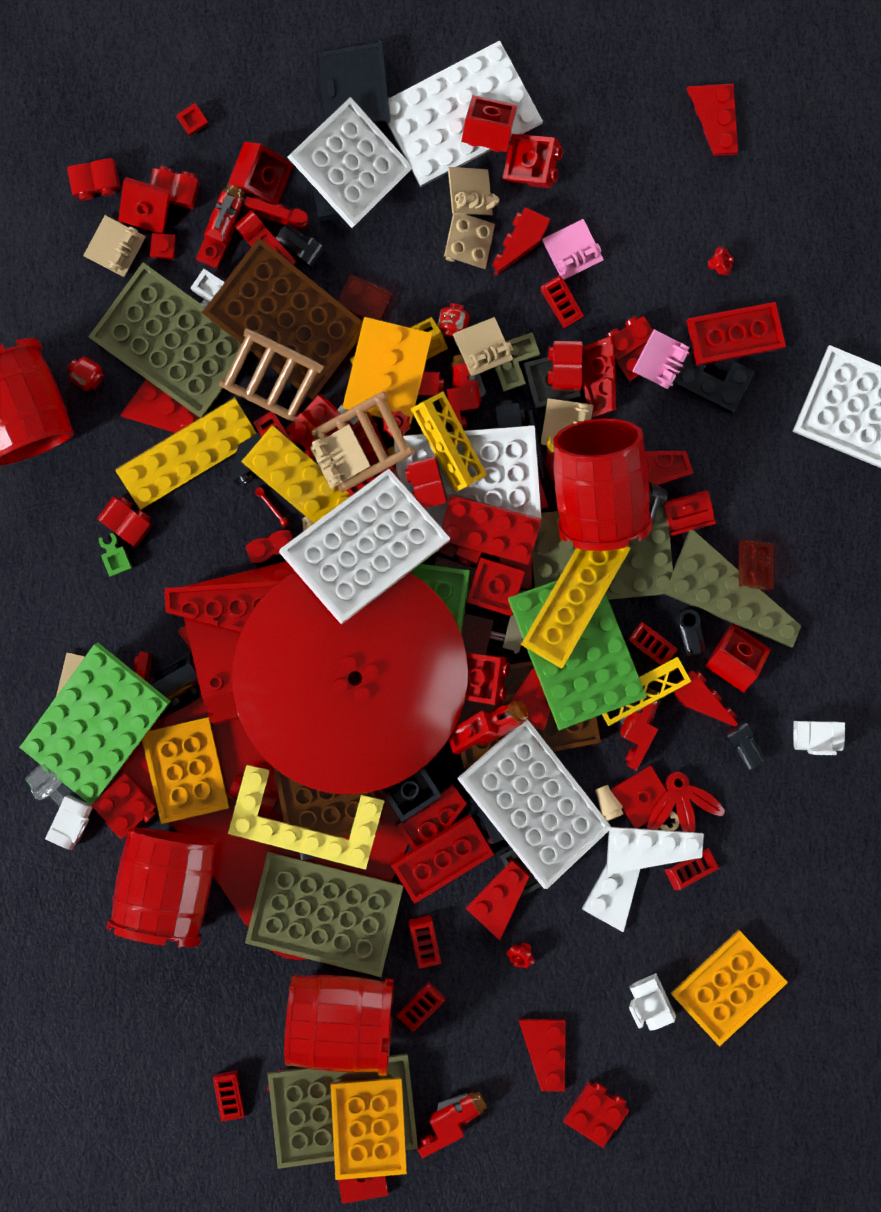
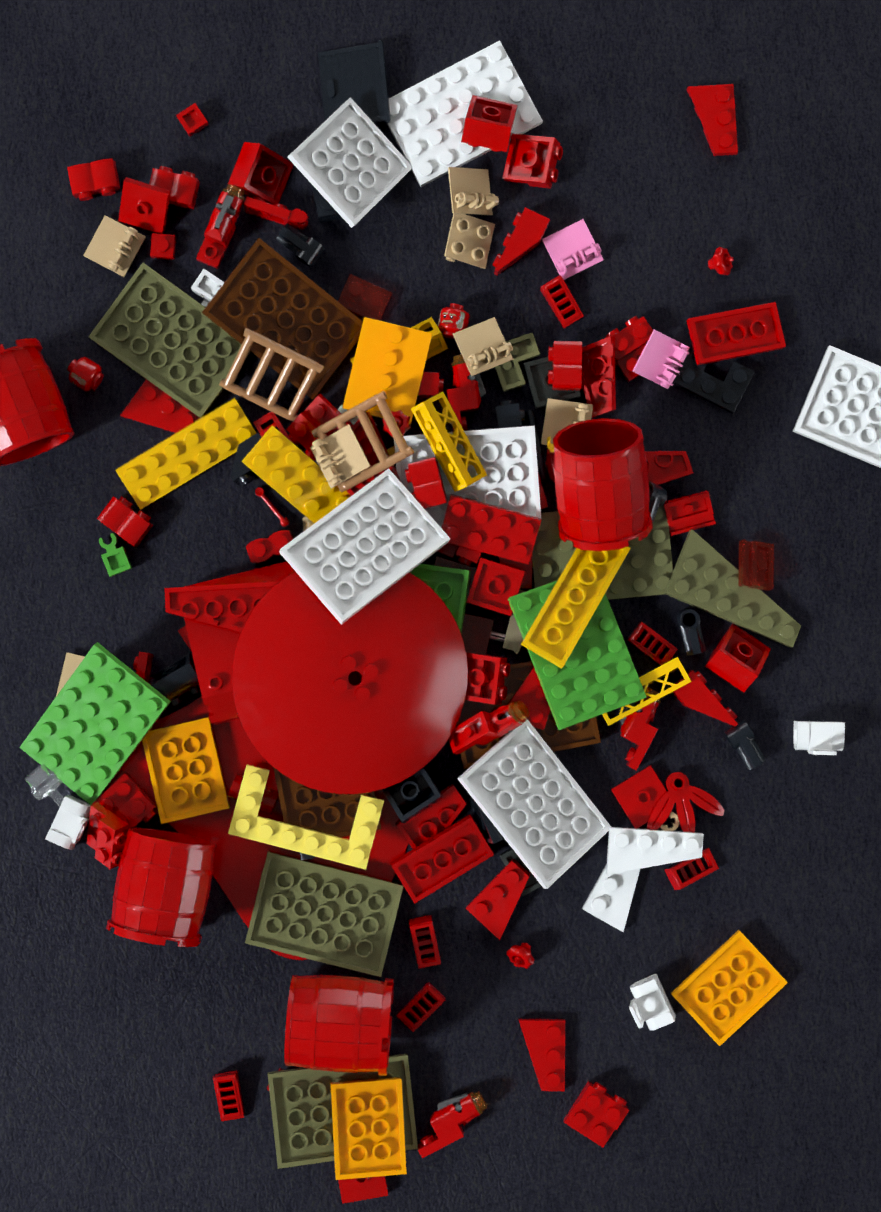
red plate [234,210,297,266] -> none
tan cone [595,785,623,821] -> none
none -> red plate [86,802,129,869]

